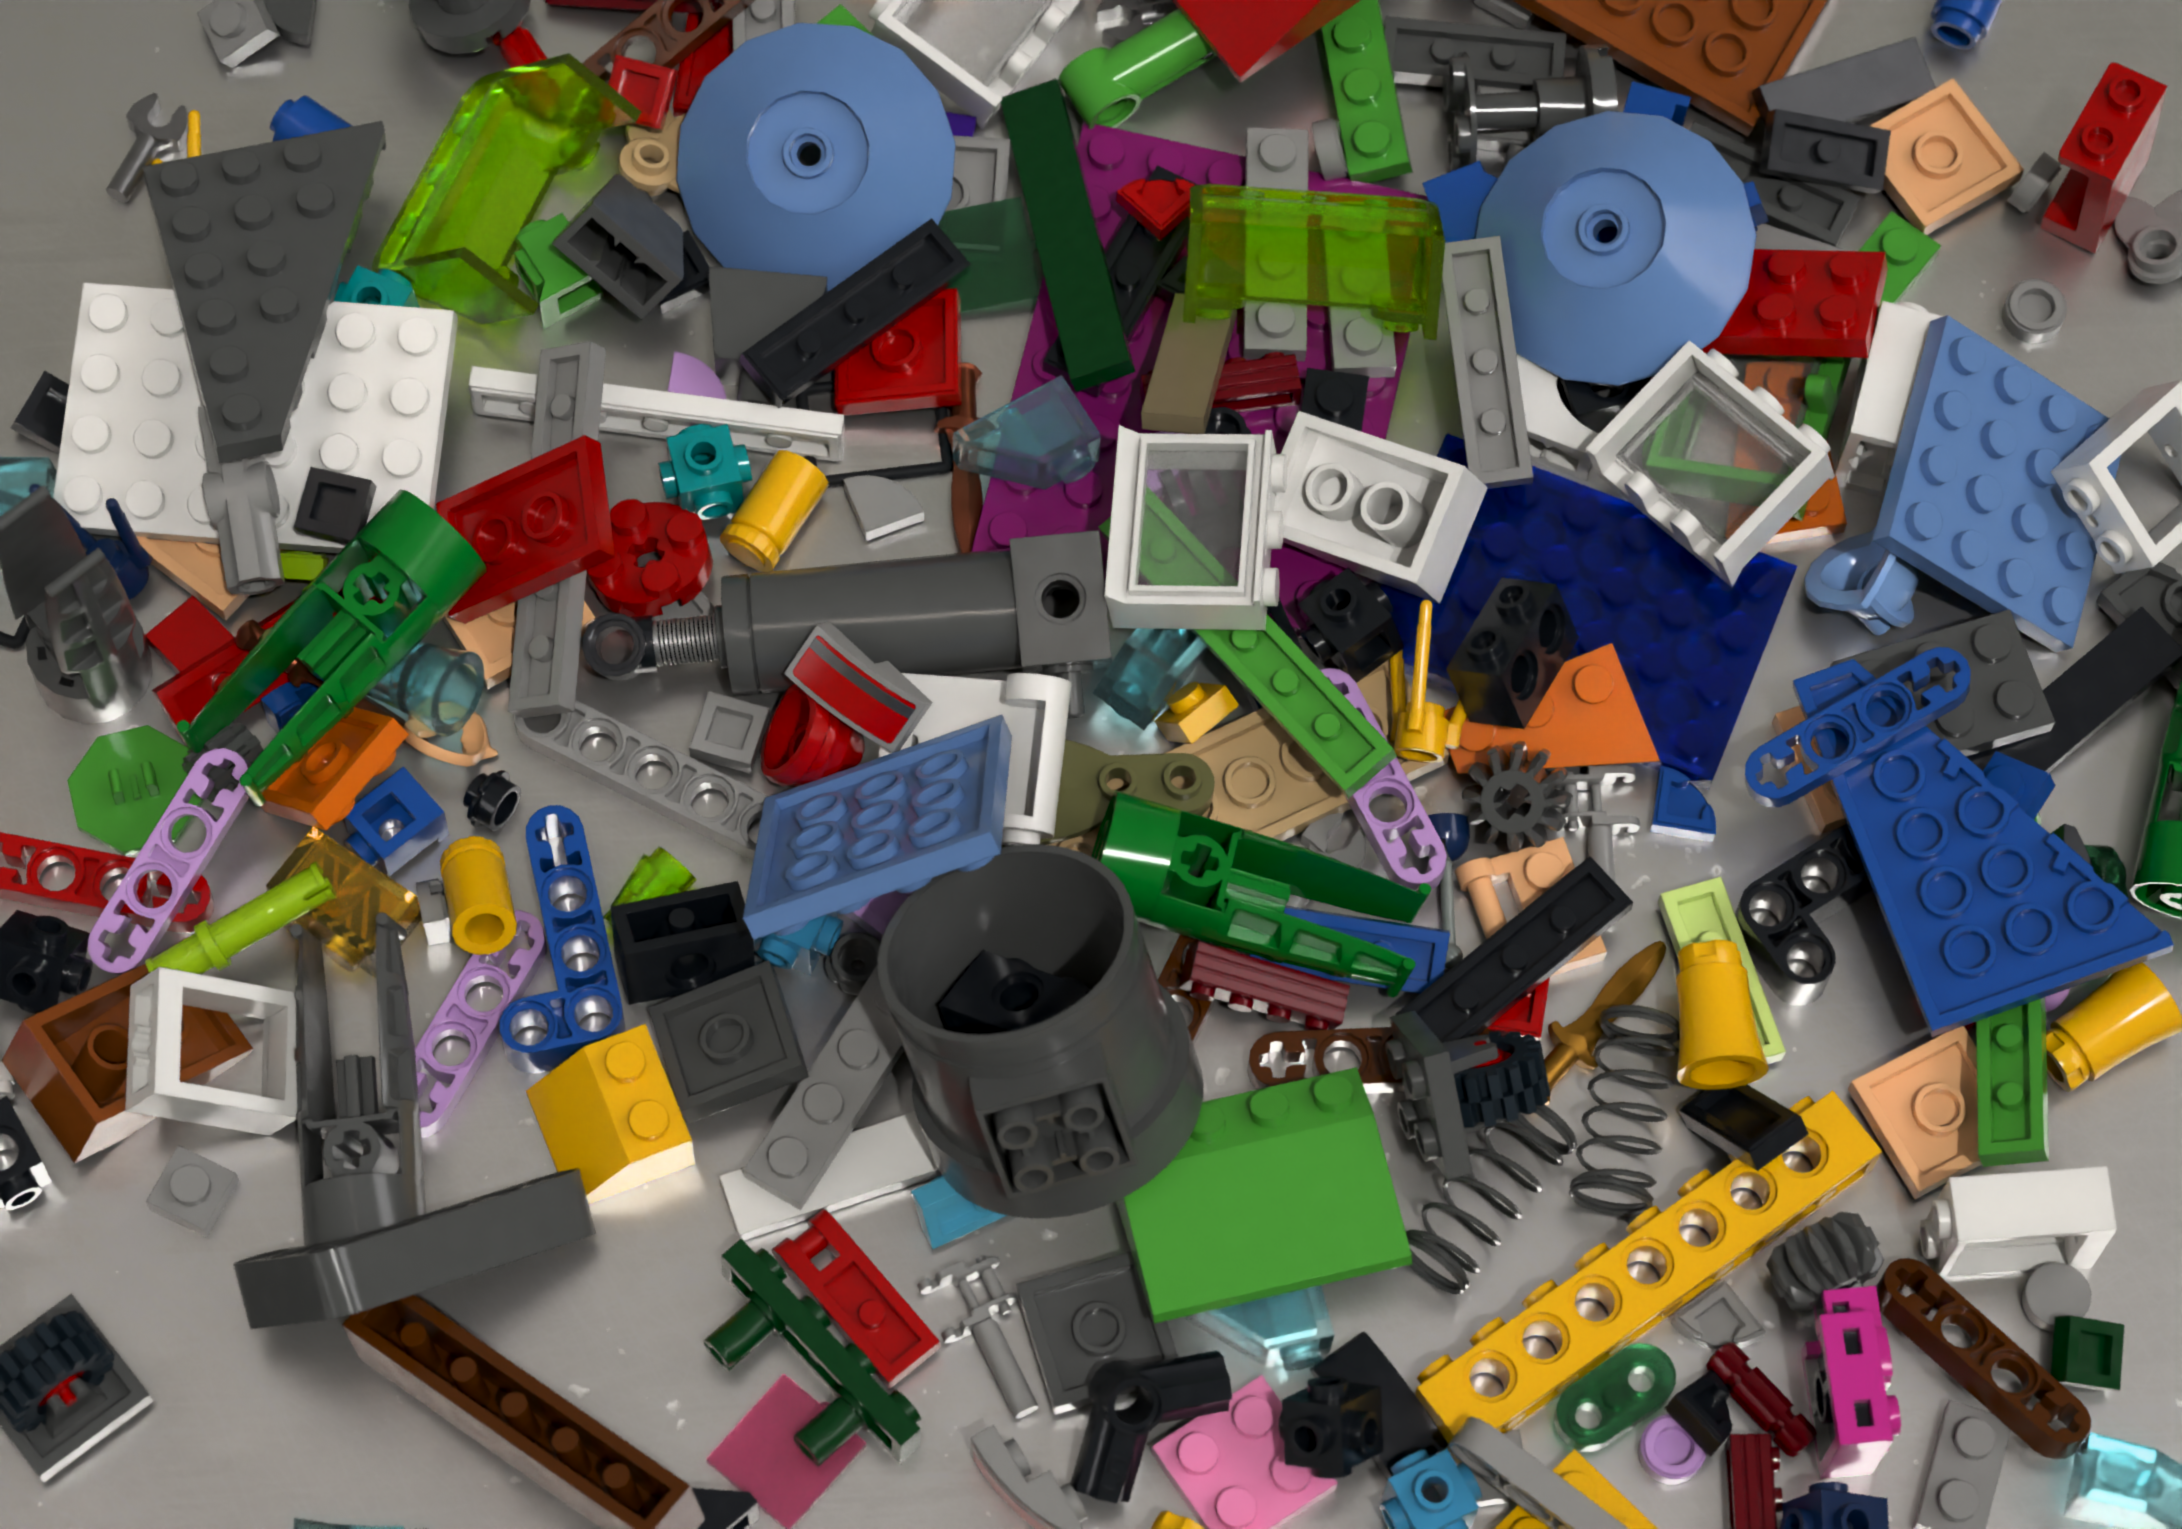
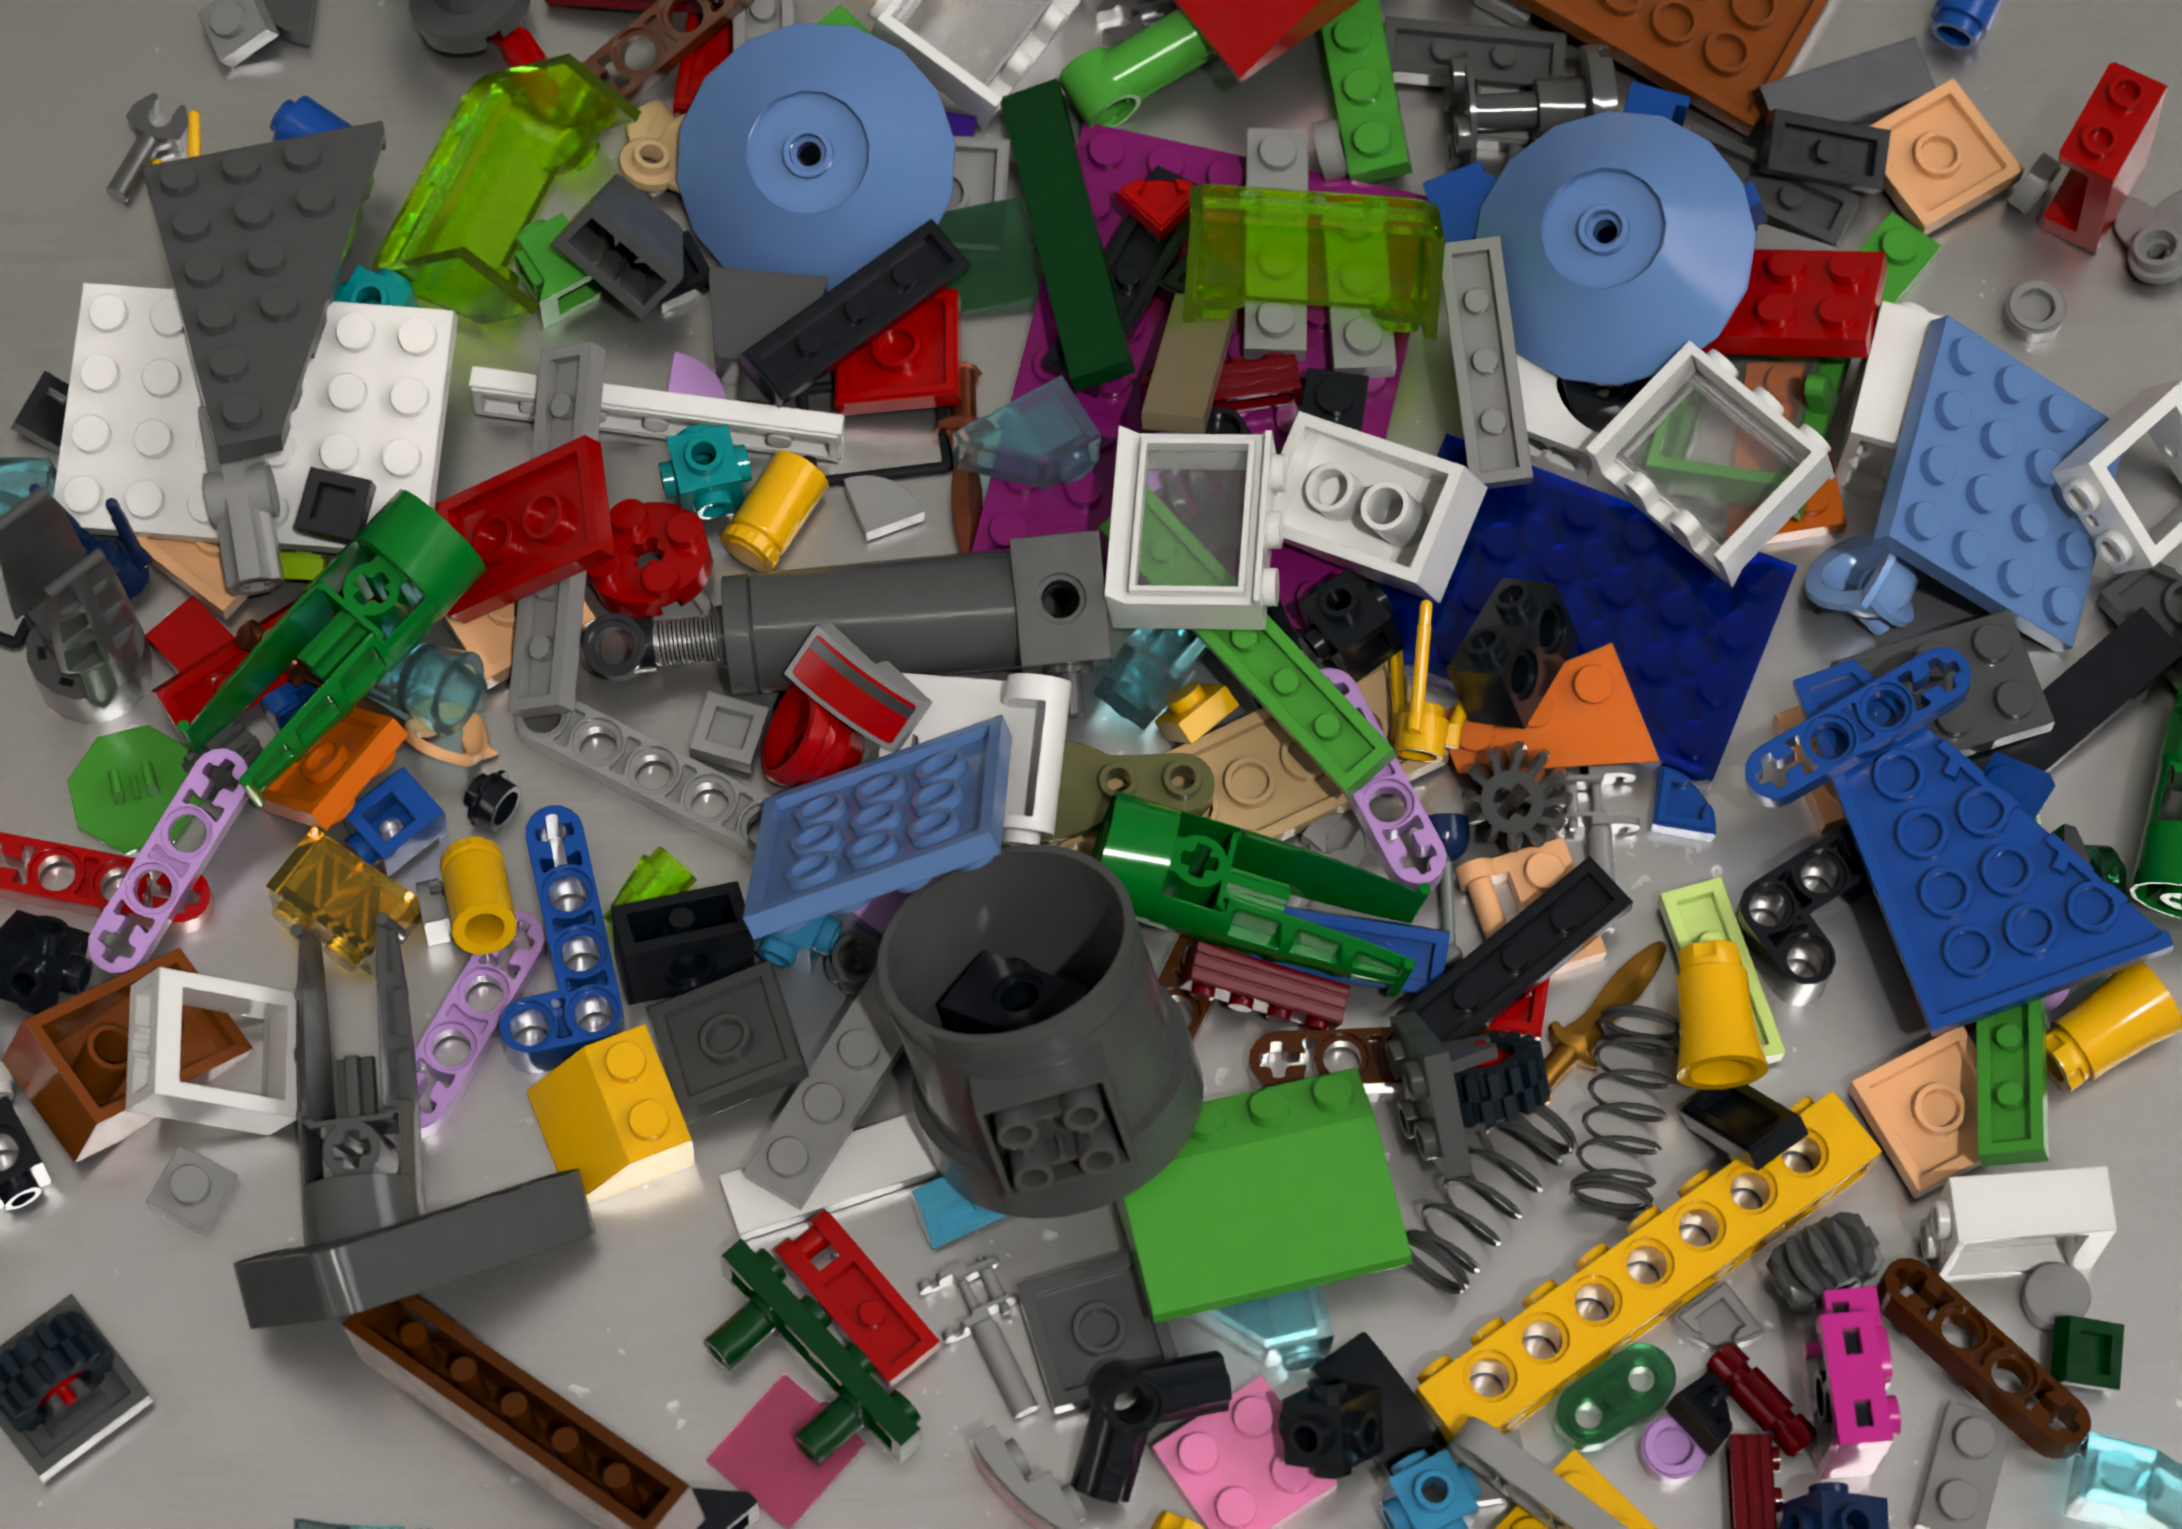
lime pin [145,861,337,974] -> none
red tile [601,55,678,131] -> none

